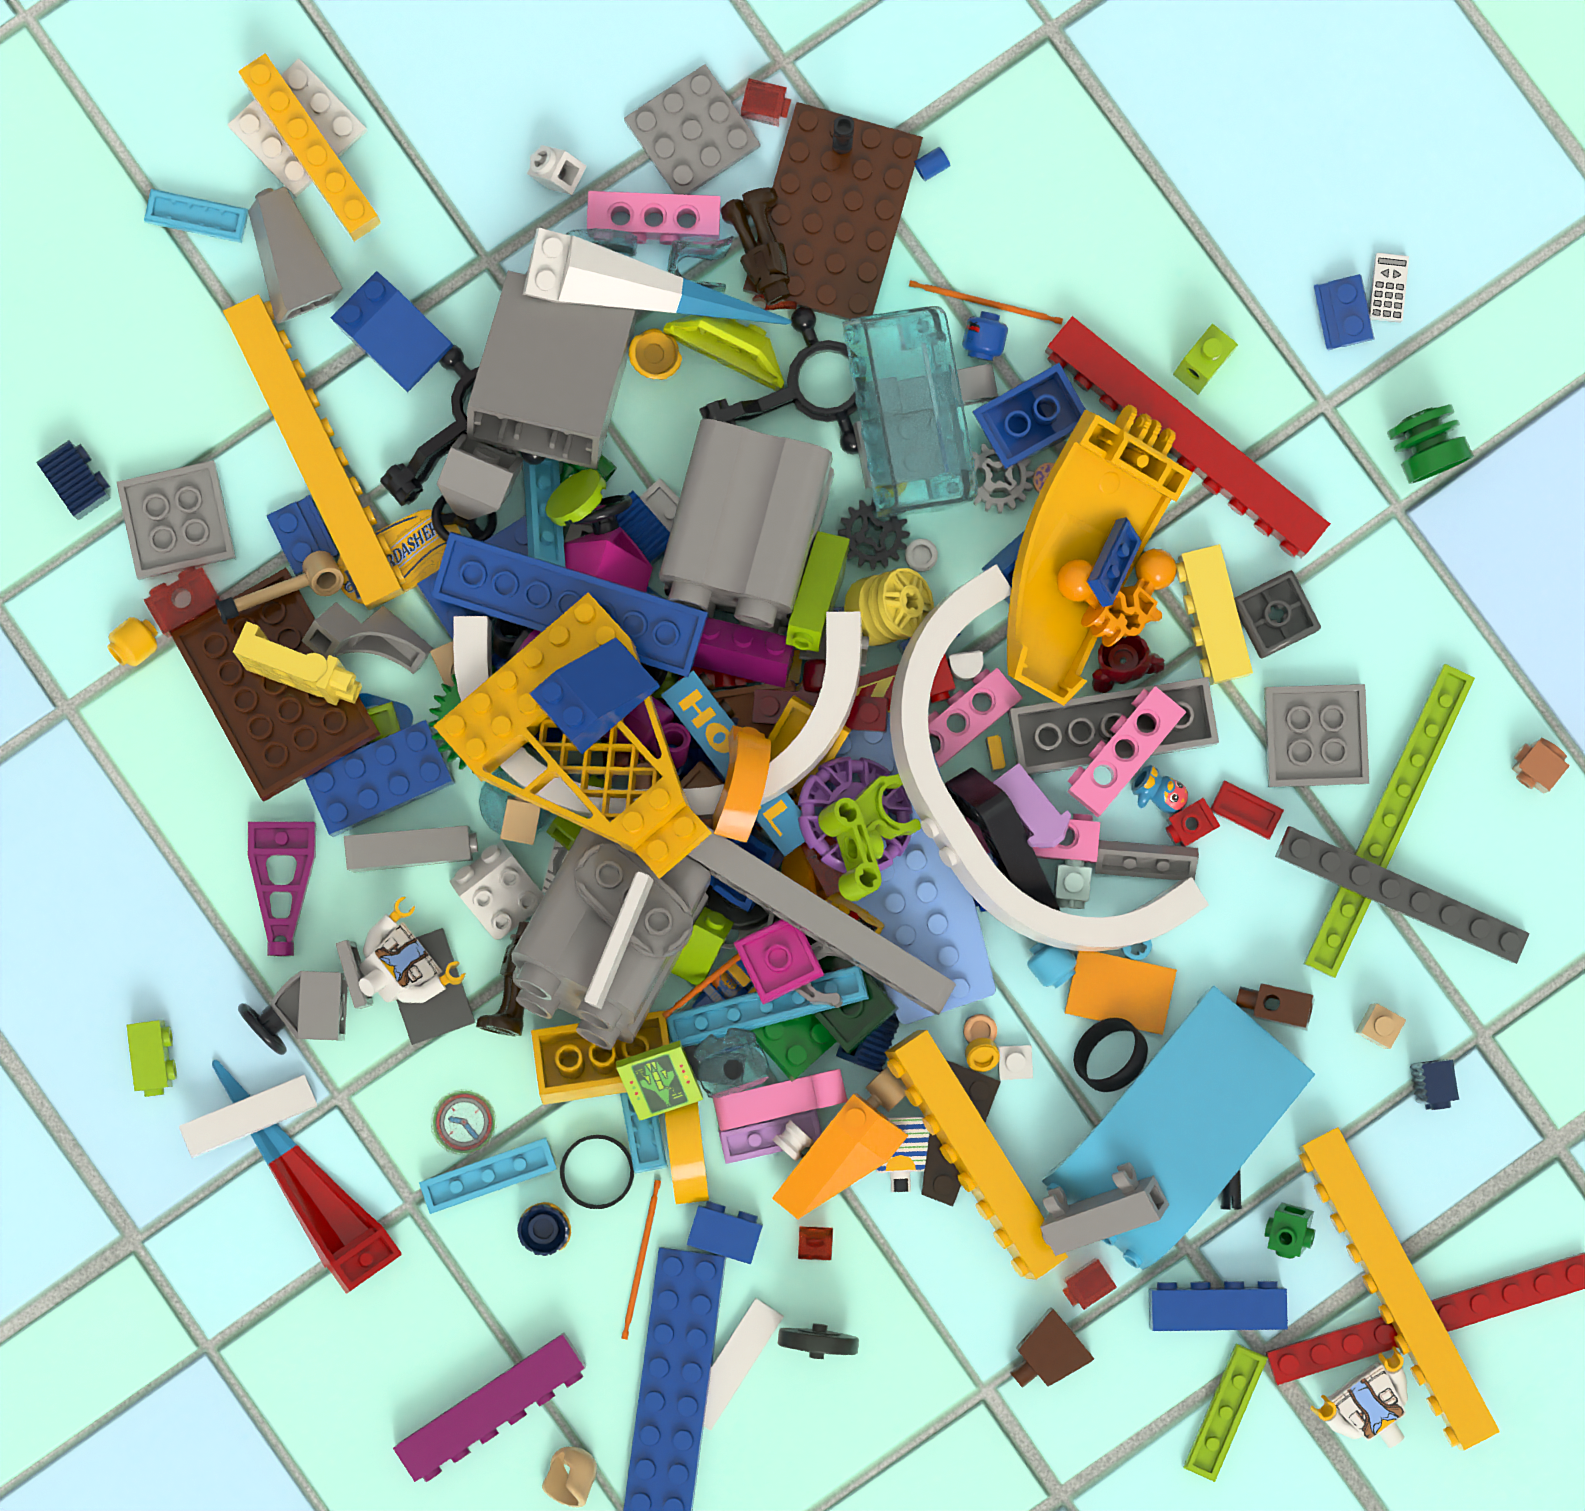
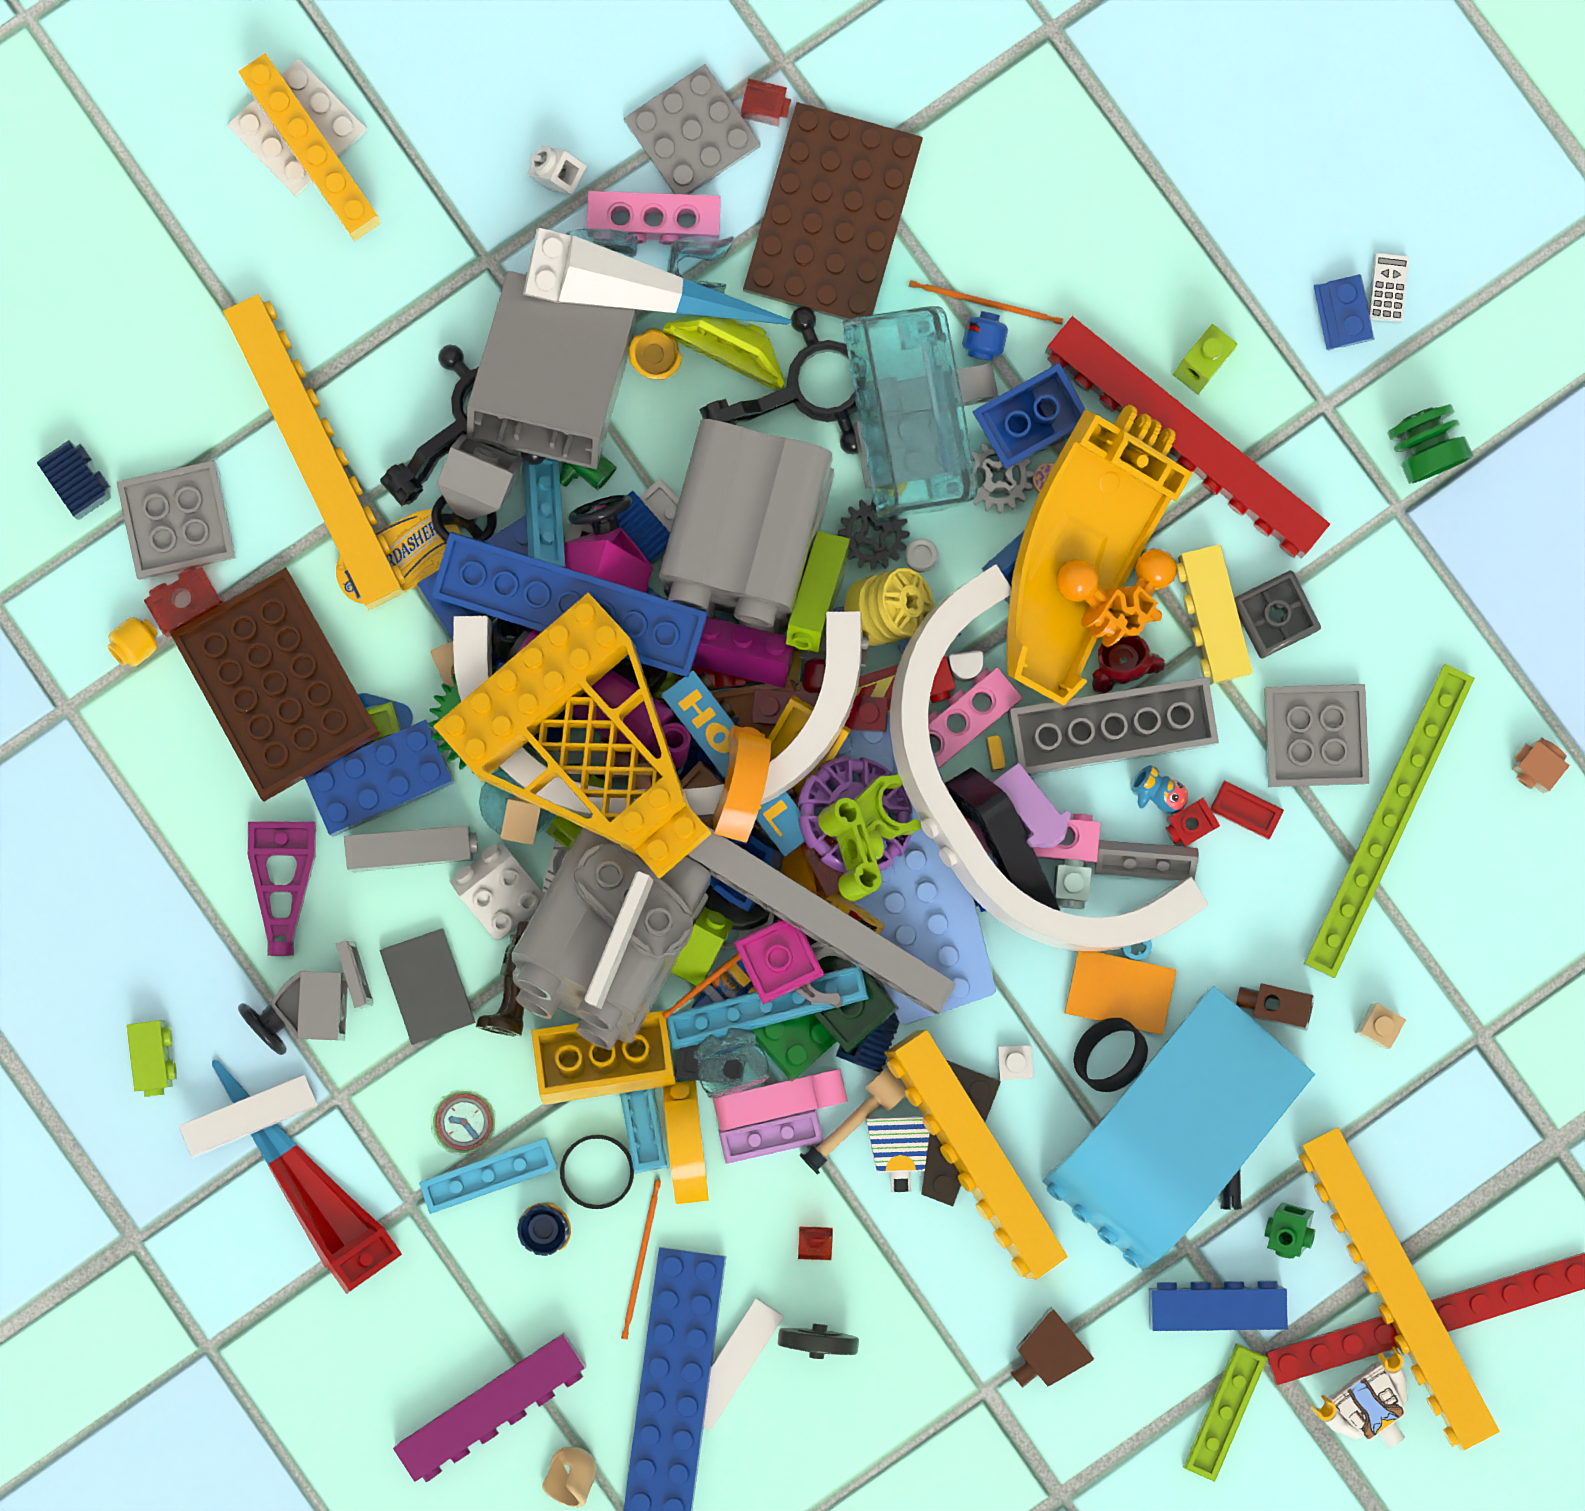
medium azure plate [144,189,249,243] -> none
tan piece [215,551,344,624] -> none
light yellow hips [233,621,362,705] -> none
light grey slope [248,186,343,324] -> none
blue plate [266,495,340,576] -> none
light grey arch [302,602,433,674] -> none
blue slope [330,271,454,393] -> none
white torso [359,897,466,1003] -> none
blue slope [529,638,660,754] -> none
lime tile [545,469,607,526] -> none
tile [616,1040,703,1121] -> none
blue brick [686,1201,763,1265] -> none
dark brown piece [720,187,790,305] -> none
clear red hand [752,294,797,311] -> none
light orange wedge [772,1093,909,1219] -> none
white wheel [772,1120,814,1162] -> none
black bar [832,115,854,154] -> none
blue hinge [914,147,951,182] -> none
light nougat tile [963,1014,997,1043] -> none
yellow tile [965,1038,1000,1072] -> none
medium azure head [1027,942,1077,989] -> none
light grey brick [1040,1162,1169,1256] -> none
clear red brick [1062,1257,1117,1310] -> none
bright pink brick [1067,686,1186,817] -> none
blue tile [1087,517,1141,607] -> none
dark grey plate [1275,826,1530,964] -> none
dark blue brick [1409,1059,1459,1110] -> none

